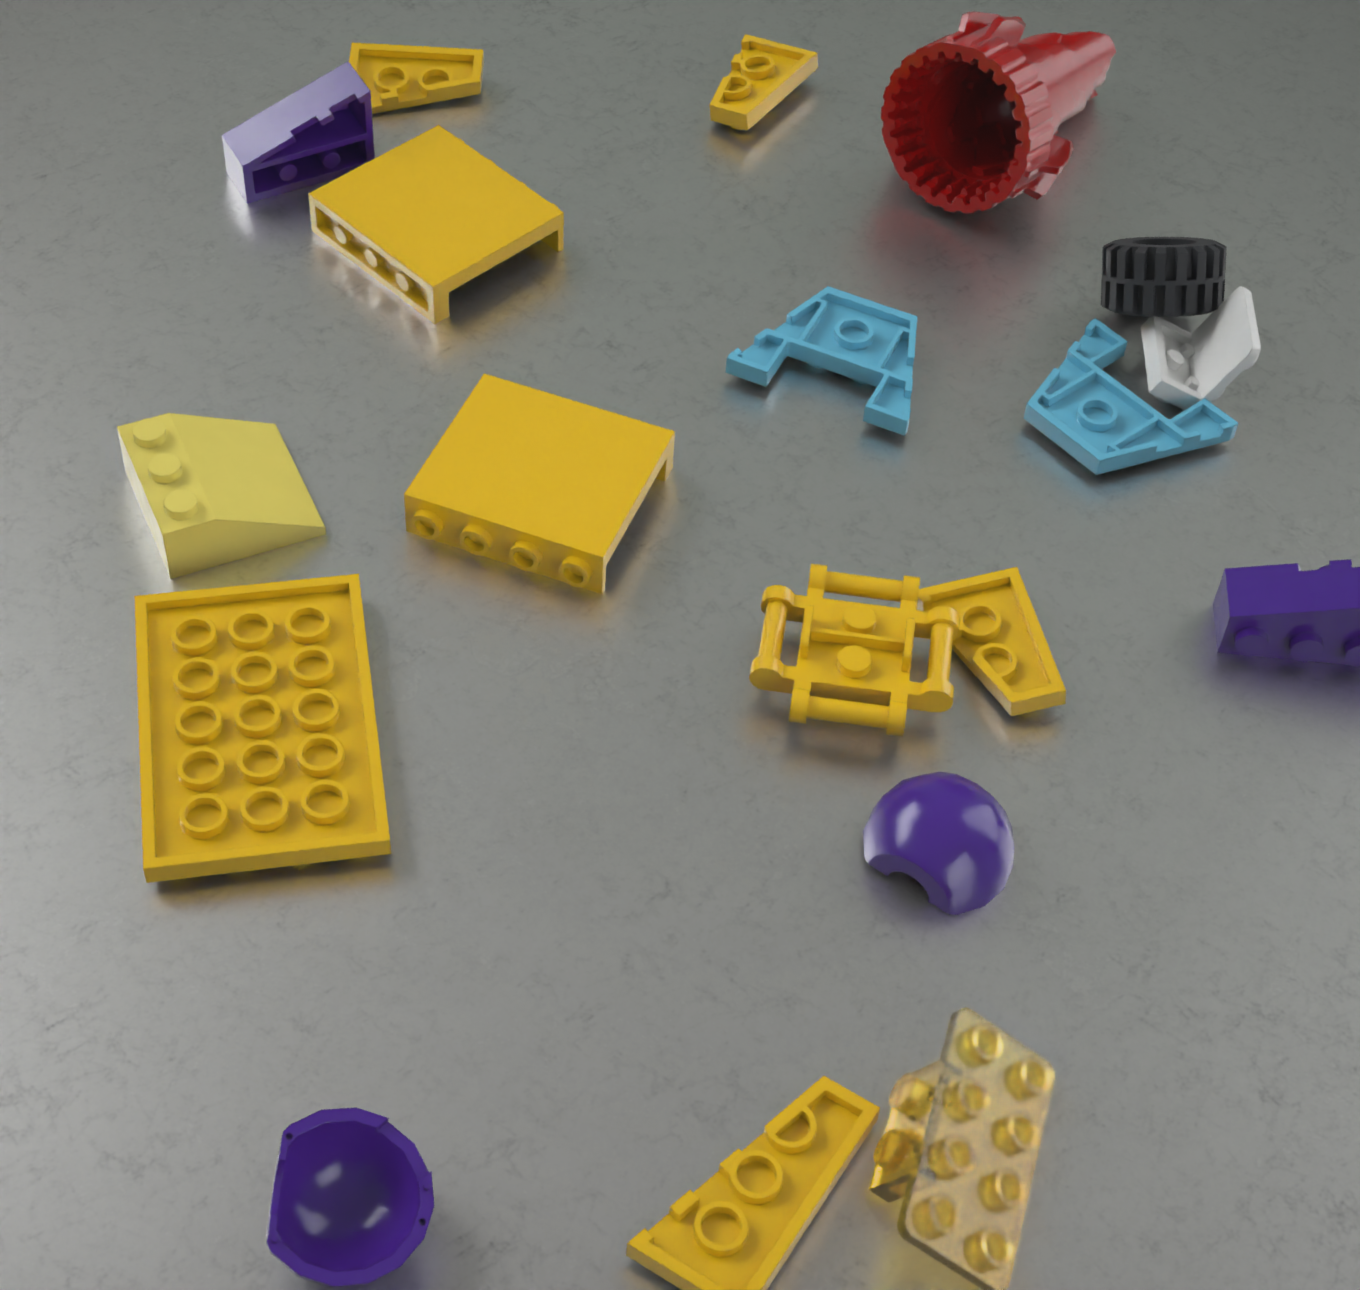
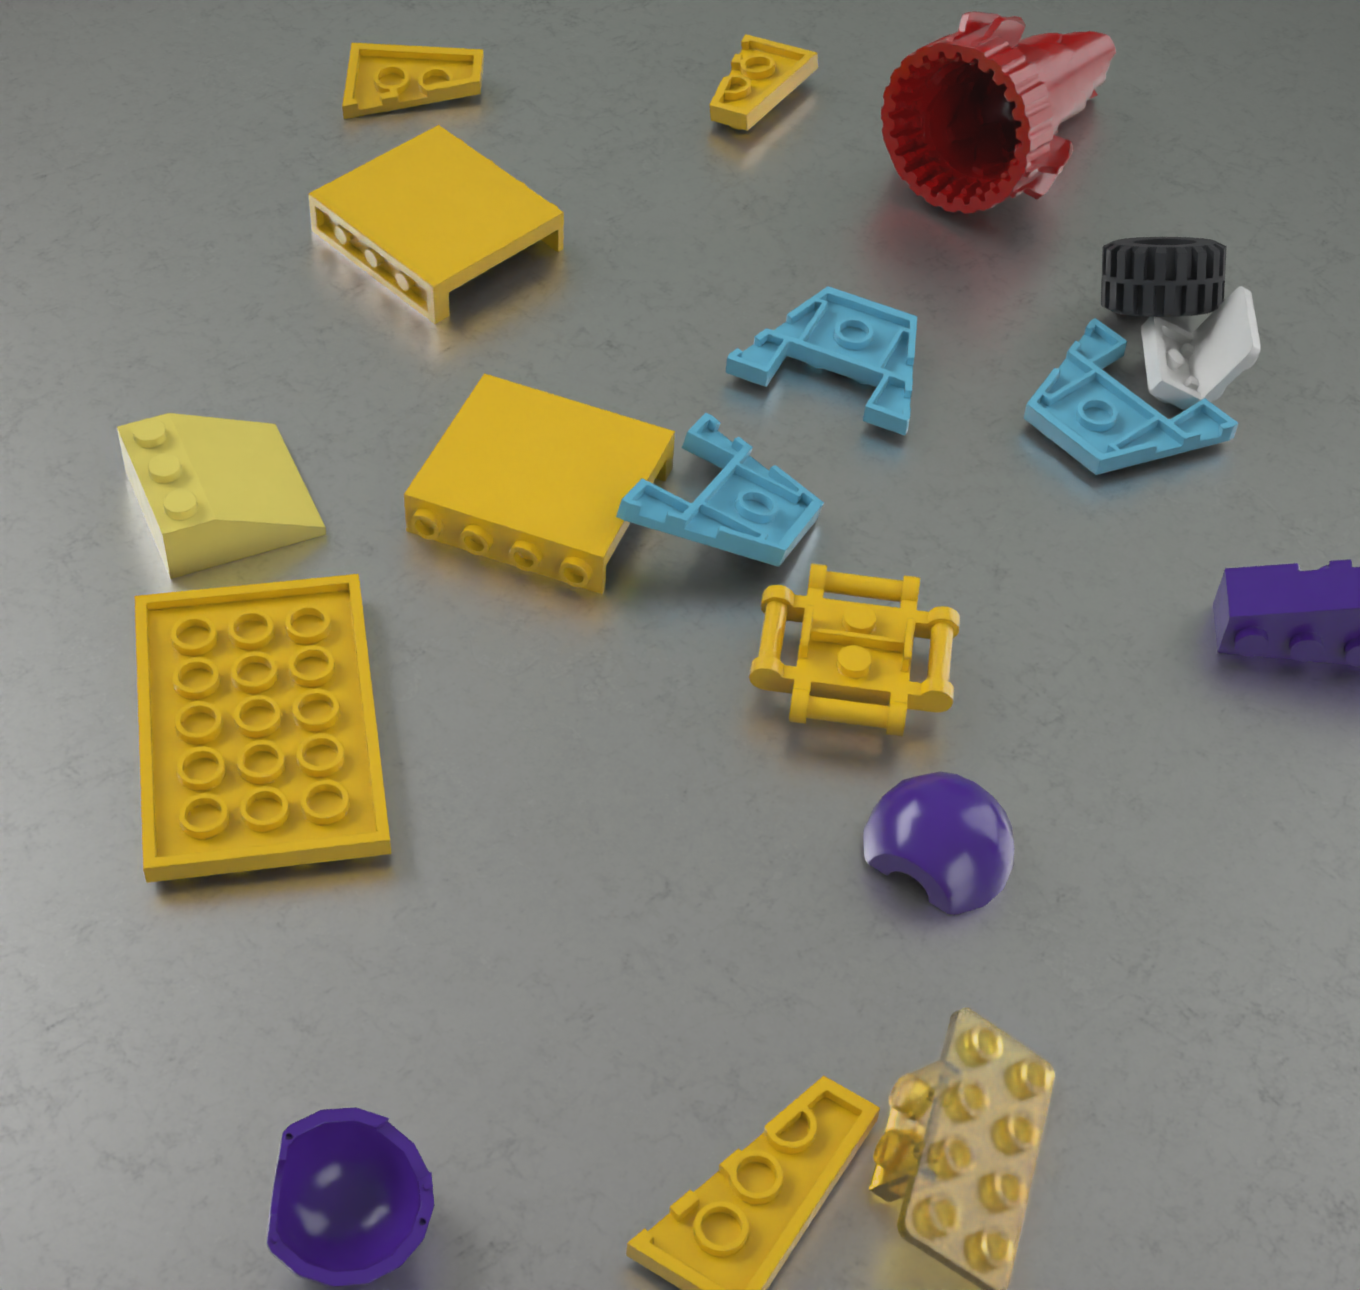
dark purple wedge [222,61,375,204] -> none
yellow wing [917,567,1066,716] -> none
none -> medium azure wing [616,413,824,567]

